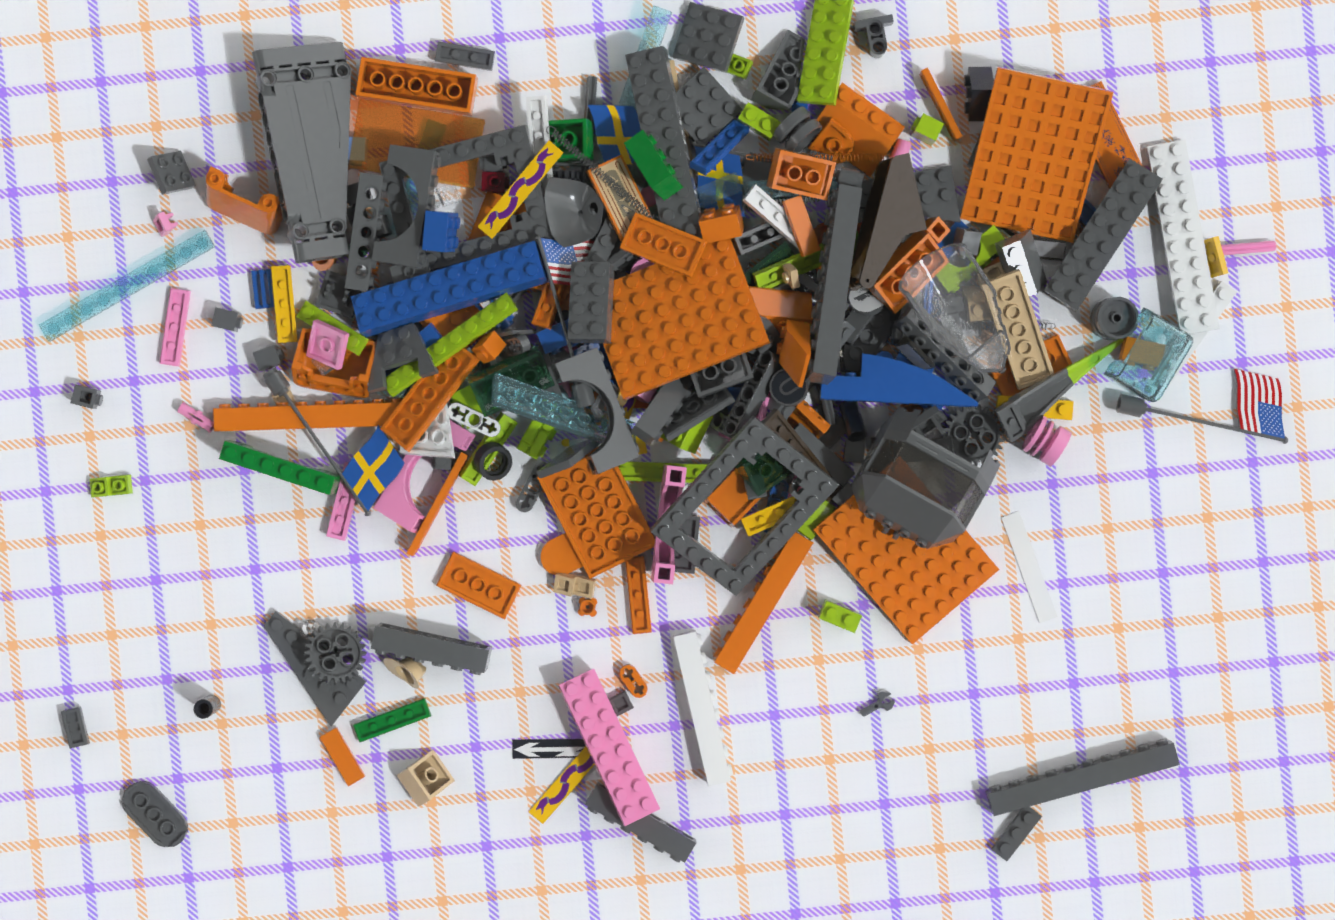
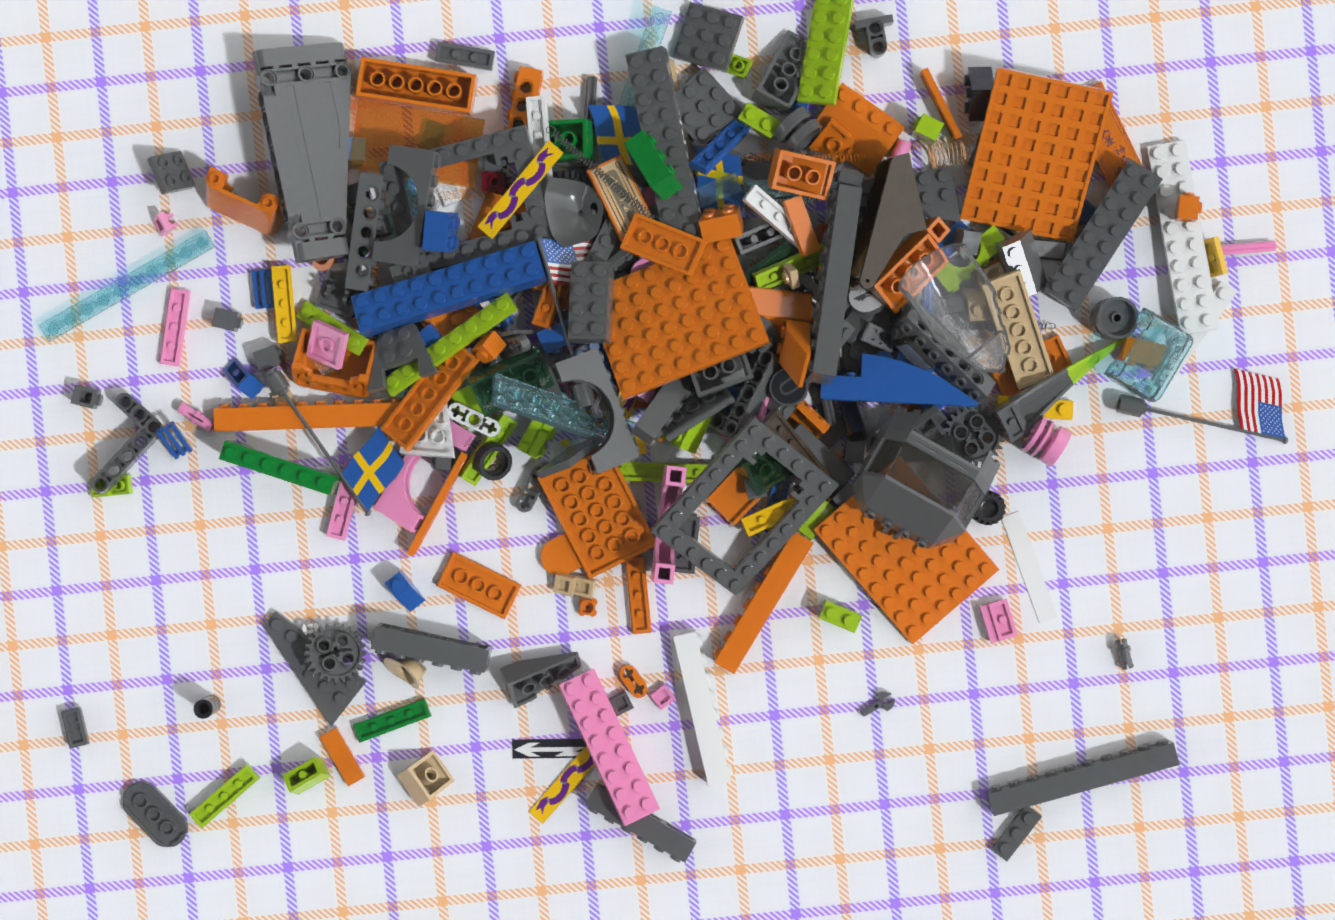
none -> dark grey beam [91,393,164,494]
none -> blue tile [156,421,192,460]
none -> lime plate [189,763,261,829]
none -> blue slope [223,357,265,399]
none -> lime brick [282,757,331,795]
none -> blue slope [385,570,425,612]
none -> dark grey wedge [500,652,581,708]
none -> orange brick [504,66,544,130]
none -> bright pink tile [649,683,676,710]
none -> dark grey plate [858,321,895,354]
none -> light nougat piece [928,139,967,169]
none -> black tyre [971,491,1006,525]
none -> bright pink plate [979,598,1018,644]
none -> dark grey pin [1115,638,1134,670]
none -> orange brick [1175,192,1202,222]

